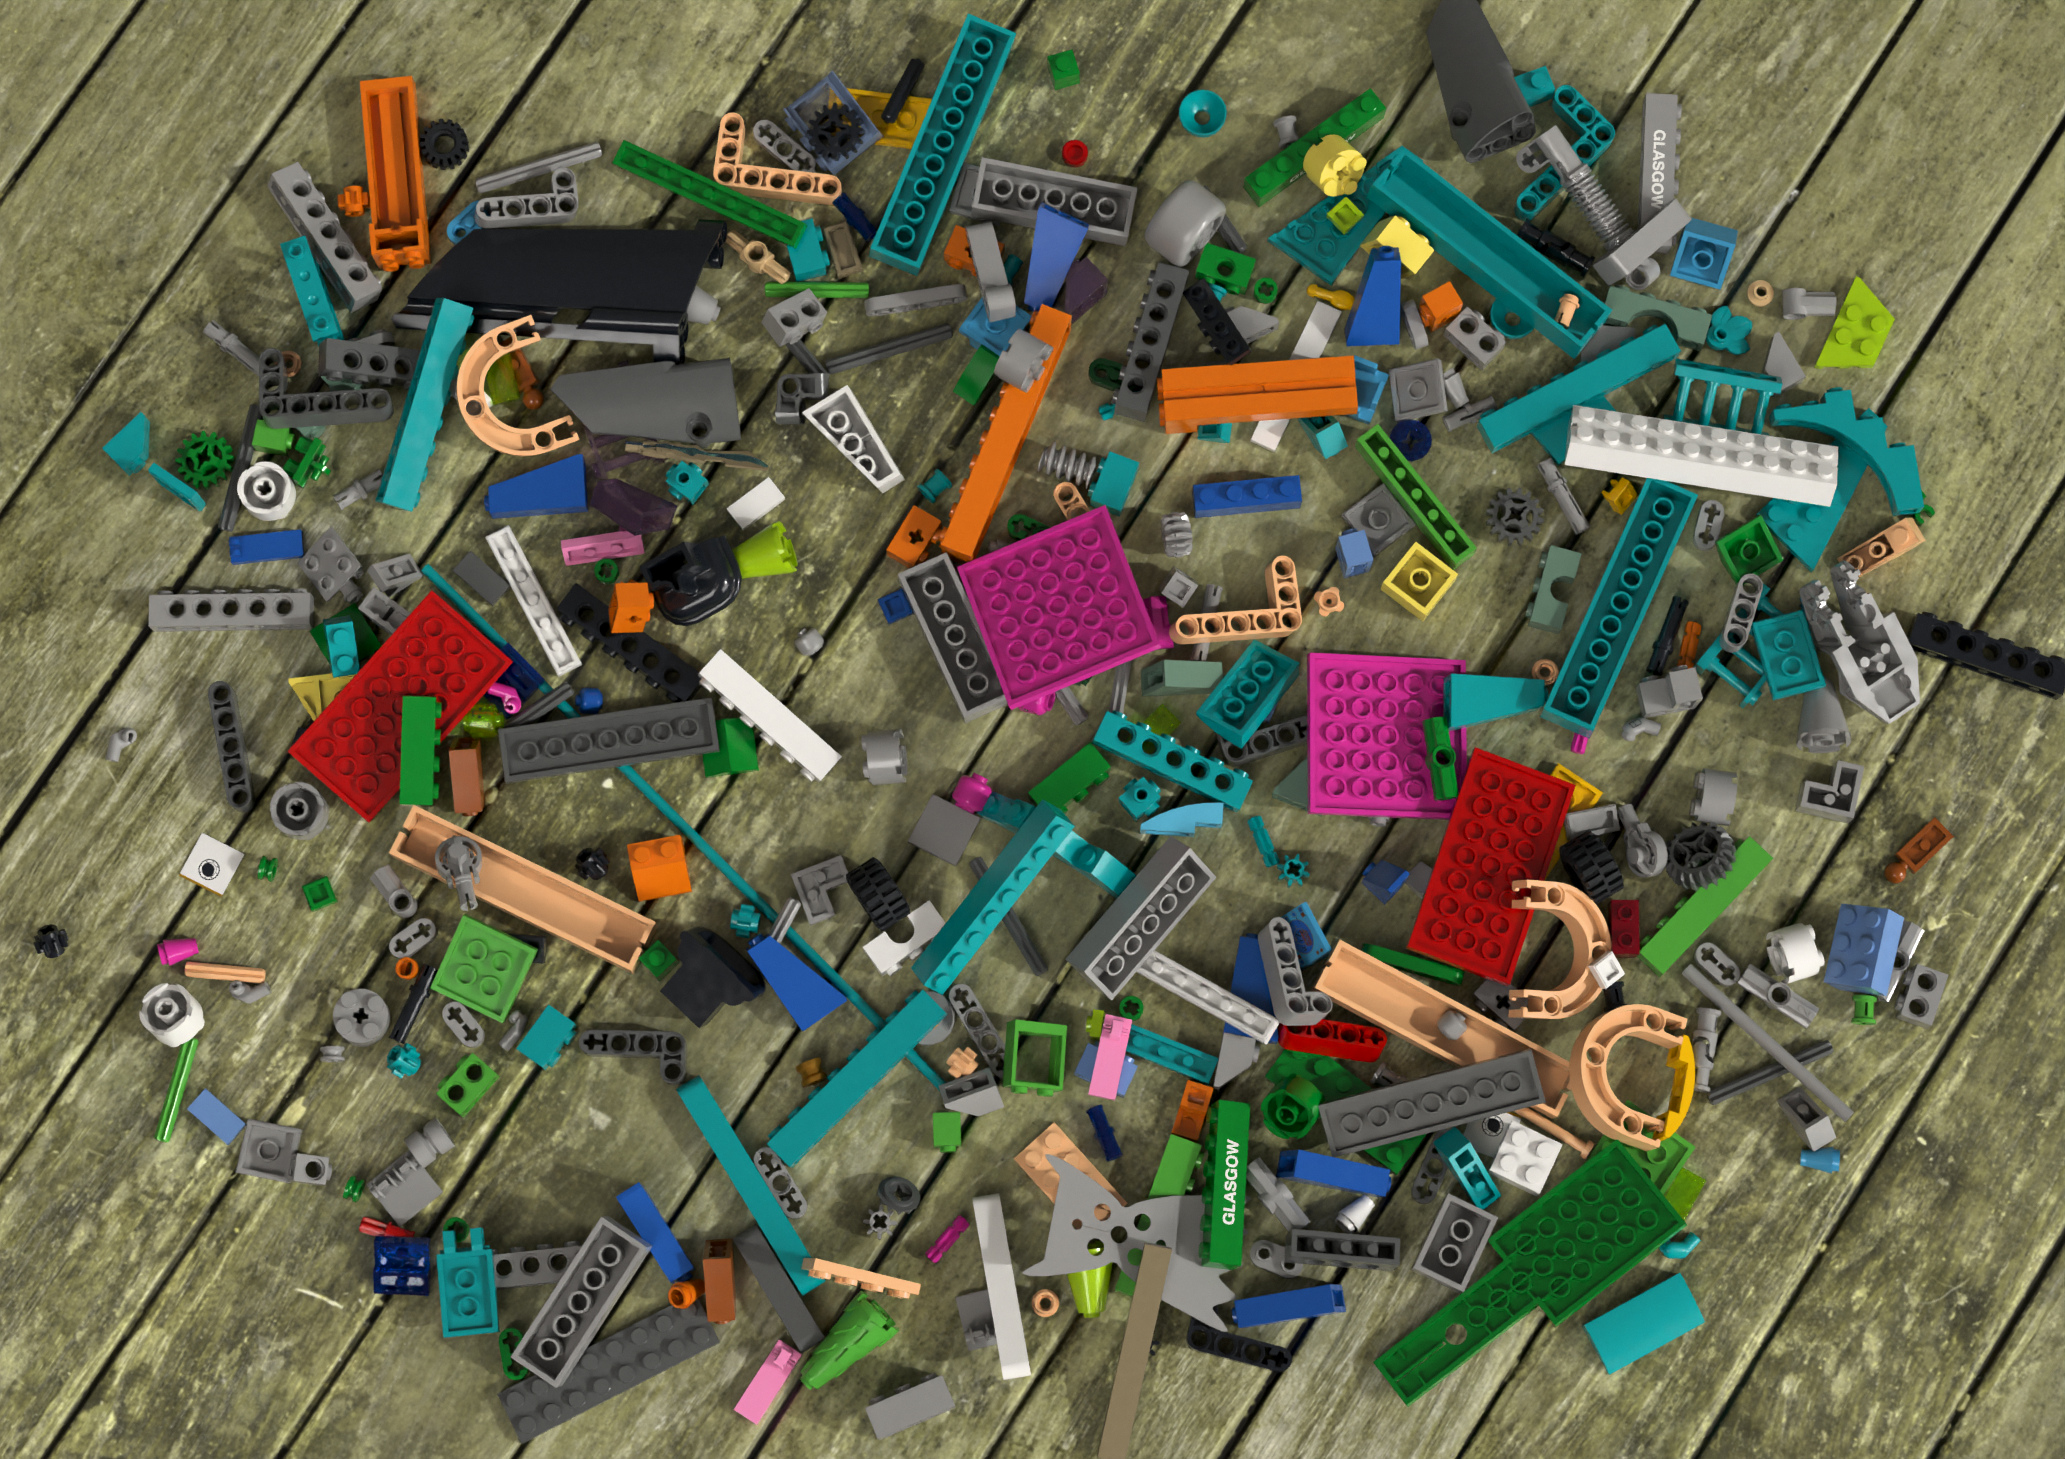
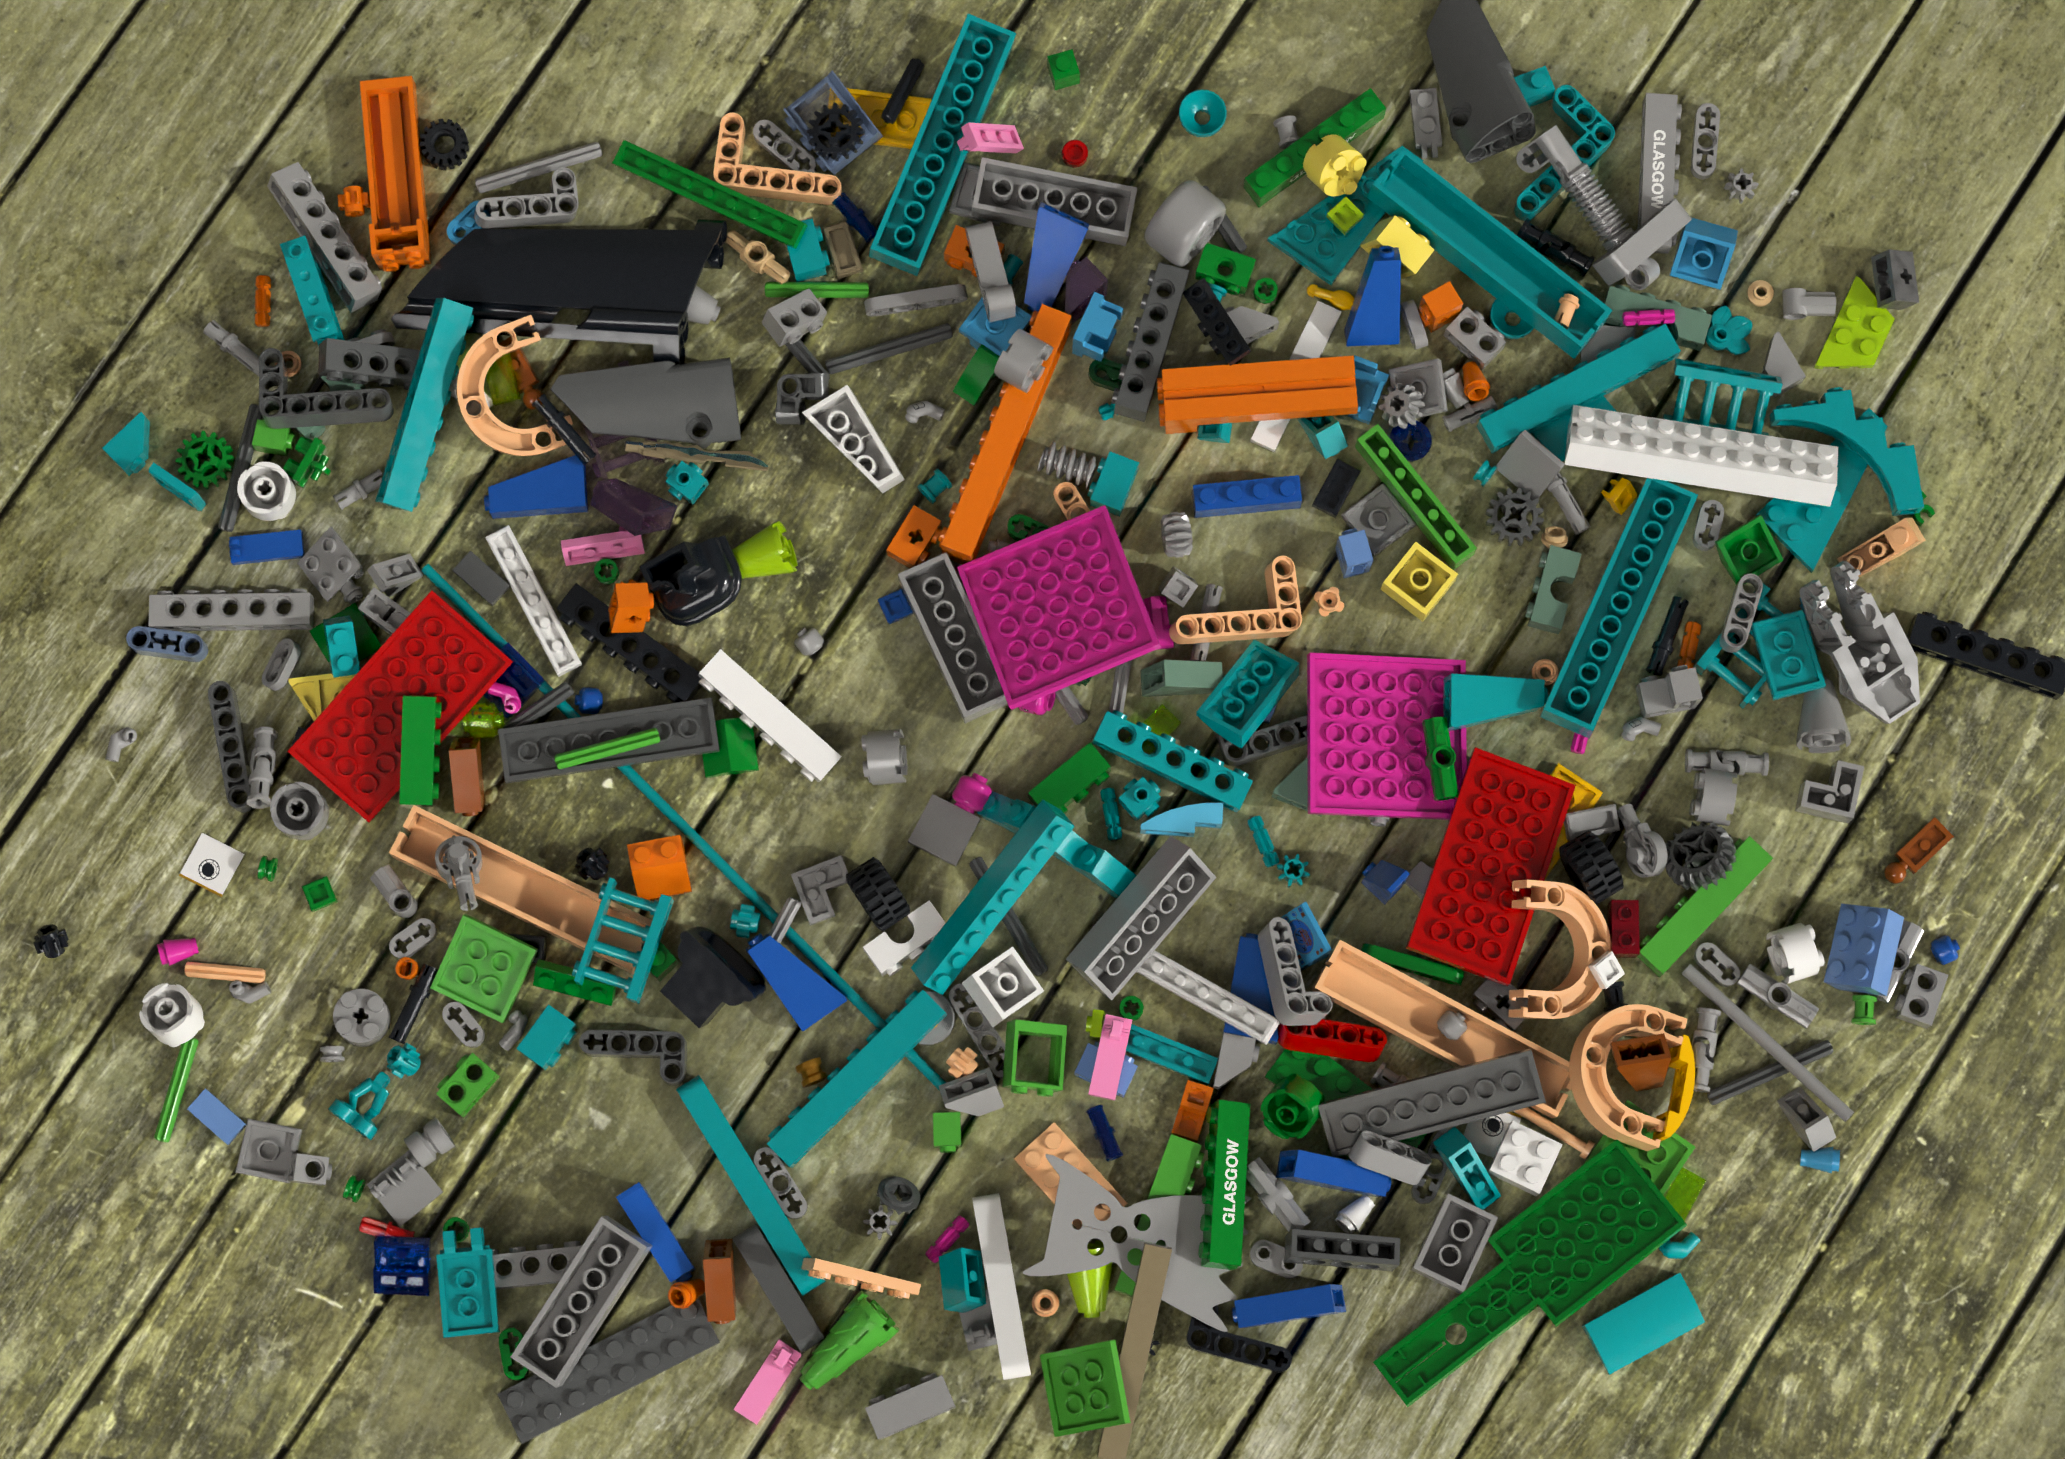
white tile [727,477,785,531] -> none
none -> sand blue beam [126,626,208,662]
none -> light grey piece [246,727,278,809]
none -> orange axle [255,275,271,327]
none -> light grey plate [262,638,301,691]
none -> teal piece [328,1072,391,1140]
none -> black pin [531,394,597,465]
none -> green plate [533,959,616,1006]
none -> bright green axle [554,728,660,769]
none -> teal fence [572,877,674,1004]
none -> light grey arm [905,401,945,423]
none -> teal brick [939,1248,987,1313]
none -> bright pink hinge [957,122,1024,154]
none -> white brick [962,947,1044,1027]
none -> bright green plate [1040,1340,1131,1437]
none -> dark azure panel [1072,292,1123,362]
none -> teal axle [1100,788,1122,841]
none -> black plate [1312,459,1361,519]
none -> light grey beam [1349,1130,1432,1185]
none -> light grey gear [1378,383,1425,429]
none -> light grey hinge [1409,88,1442,159]
none -> orange cone [1462,362,1490,401]
none -> teal bush [1473,460,1497,487]
none -> light grey tile [1496,430,1565,500]
none -> tan plate [1541,526,1568,548]
none -> dark orange slope [1610,1033,1671,1092]
none -> dark pink axle [1622,309,1675,326]
none -> light grey piece [1685,749,1769,776]
none -> light grey beam [1690,103,1720,180]
none -> light grey gear [1724,168,1759,204]
none -> flat silver brick [1871,249,1919,310]
none -> blue piece [1930,935,1960,965]

